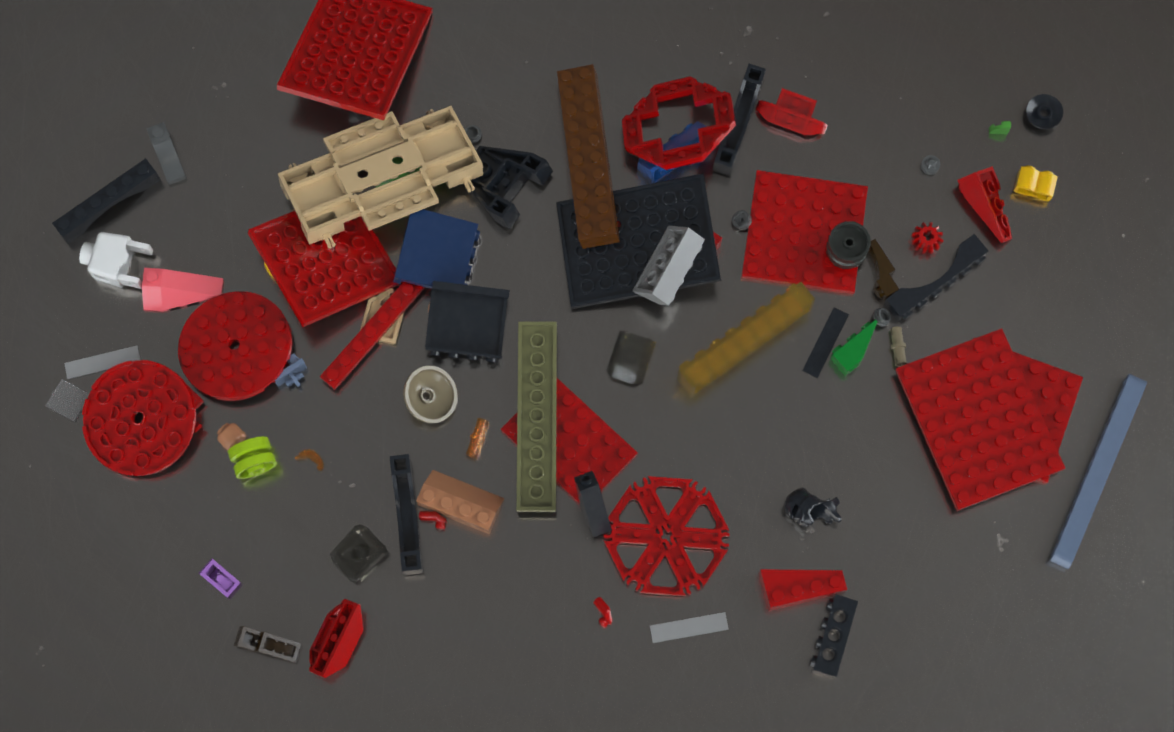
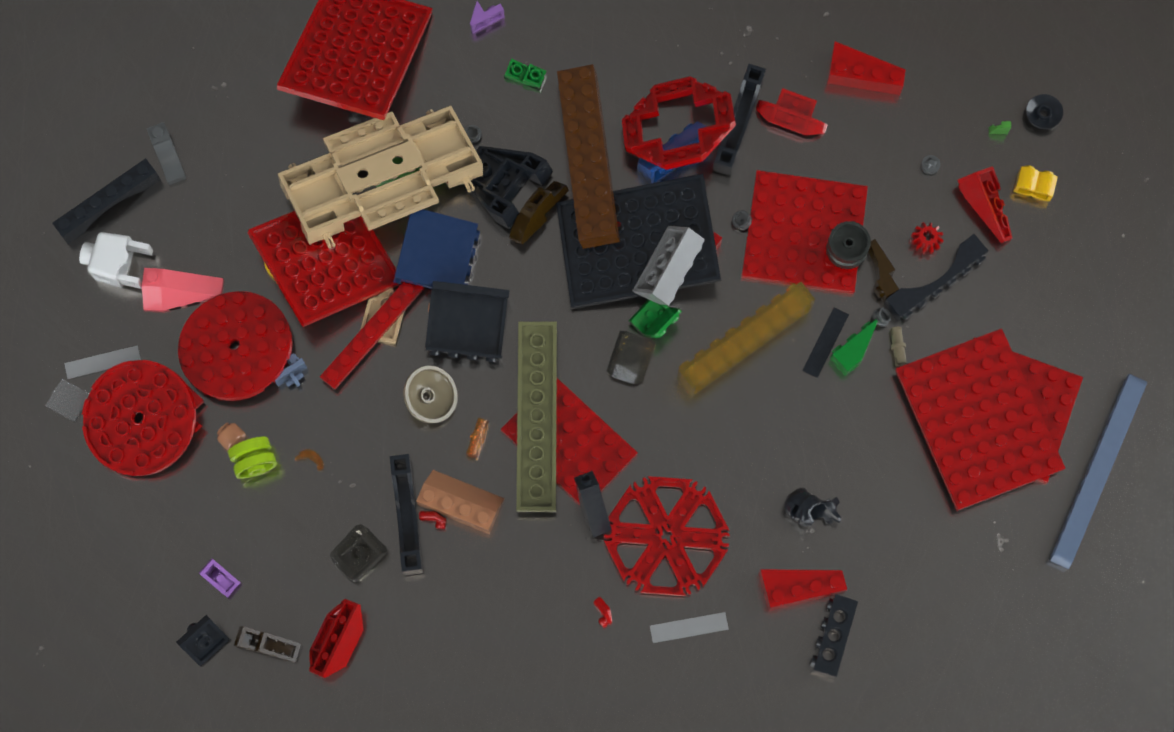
none -> black tile [176,615,230,666]
none -> medium lavender slope [470,1,505,33]
none -> green slope [504,59,546,88]
none -> dark brown slope [509,181,569,245]
none -> green bracket [628,299,682,338]
none -> red wedge [827,41,906,95]

